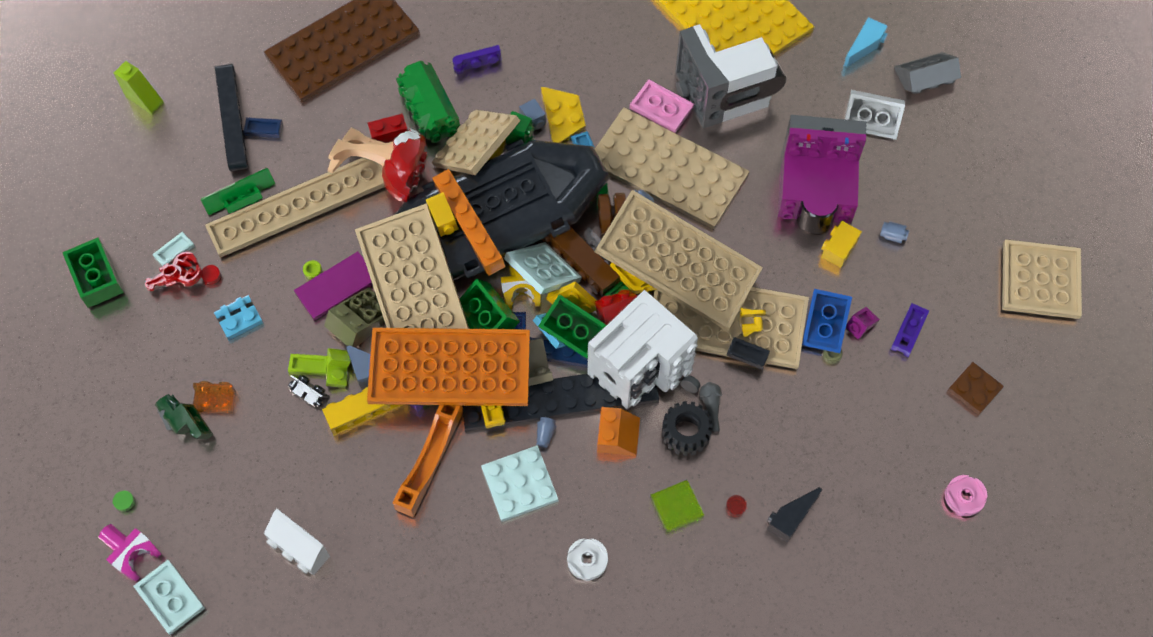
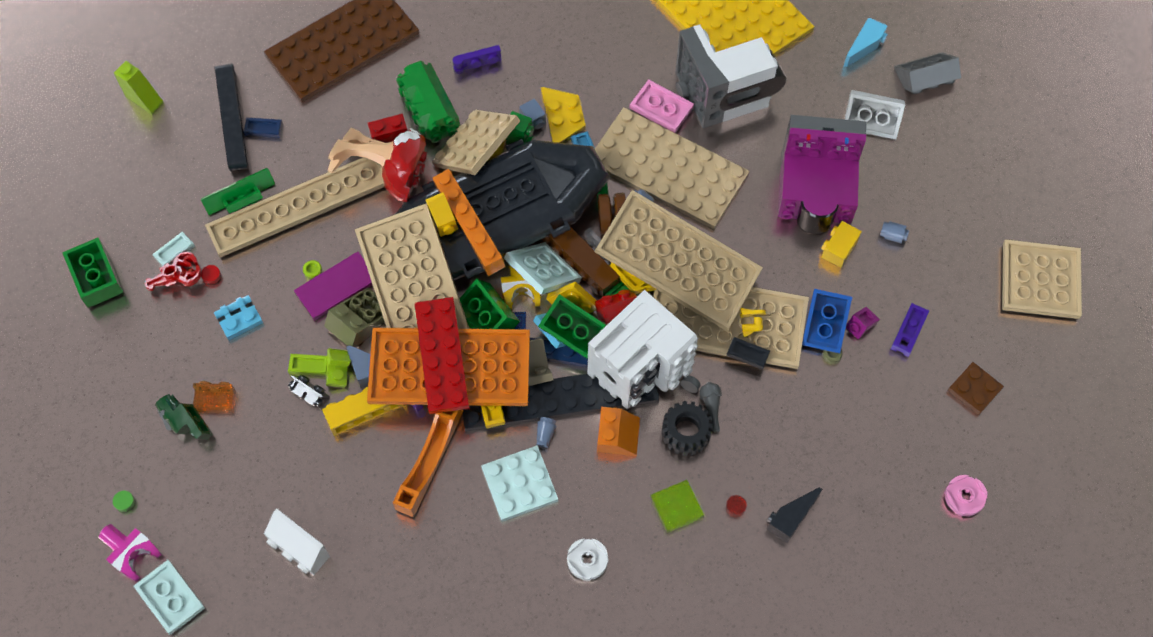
none -> red plate [414,297,469,414]

